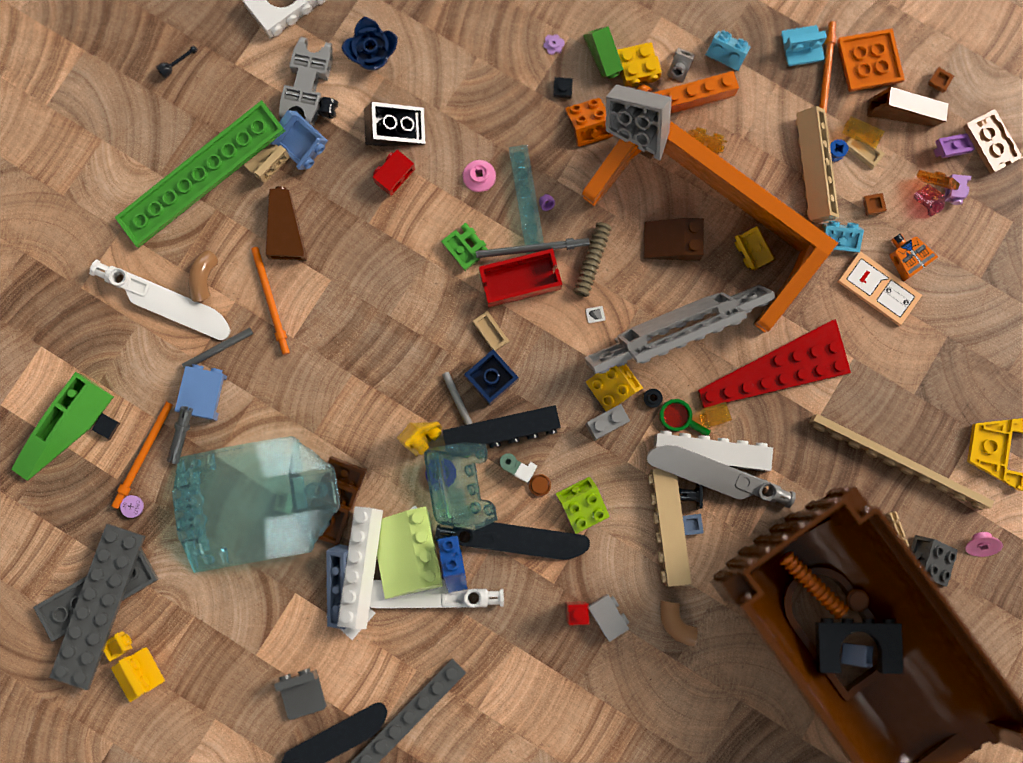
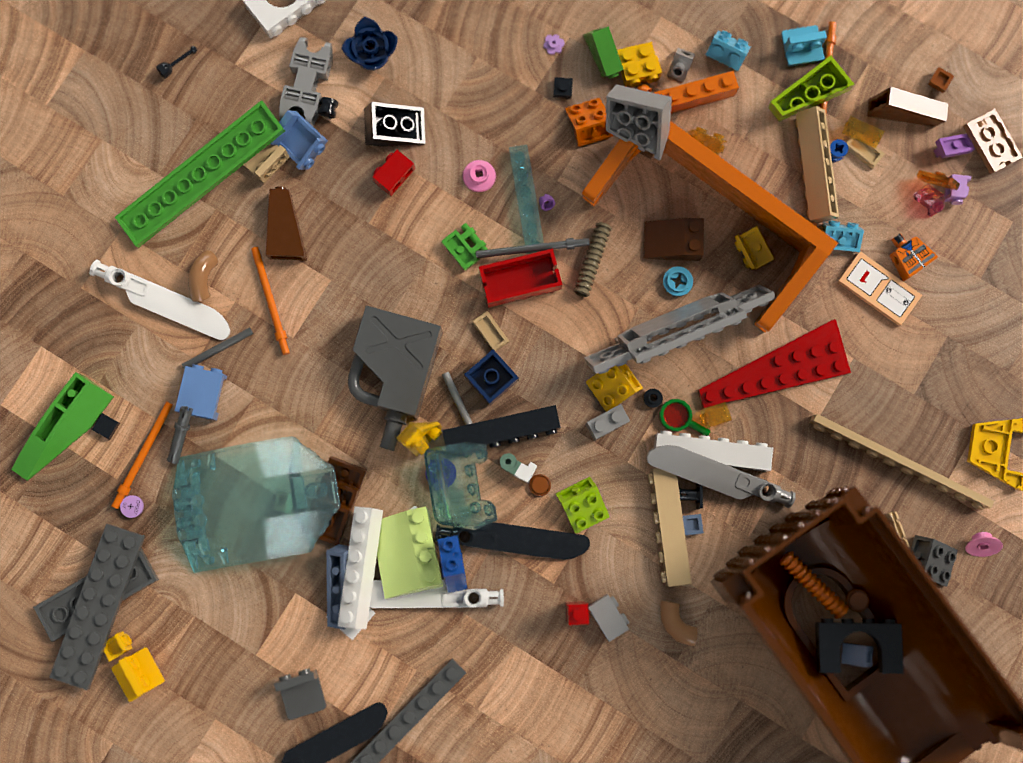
white sticker [586,306,605,323] -> none
orange plate [837,28,905,92] -> none
dark orange plate [862,193,887,216] -> none
none -> dark grey piece [348,305,443,451]
none -> medium azure gear [663,266,693,297]
none -> lime wedge [768,55,855,122]

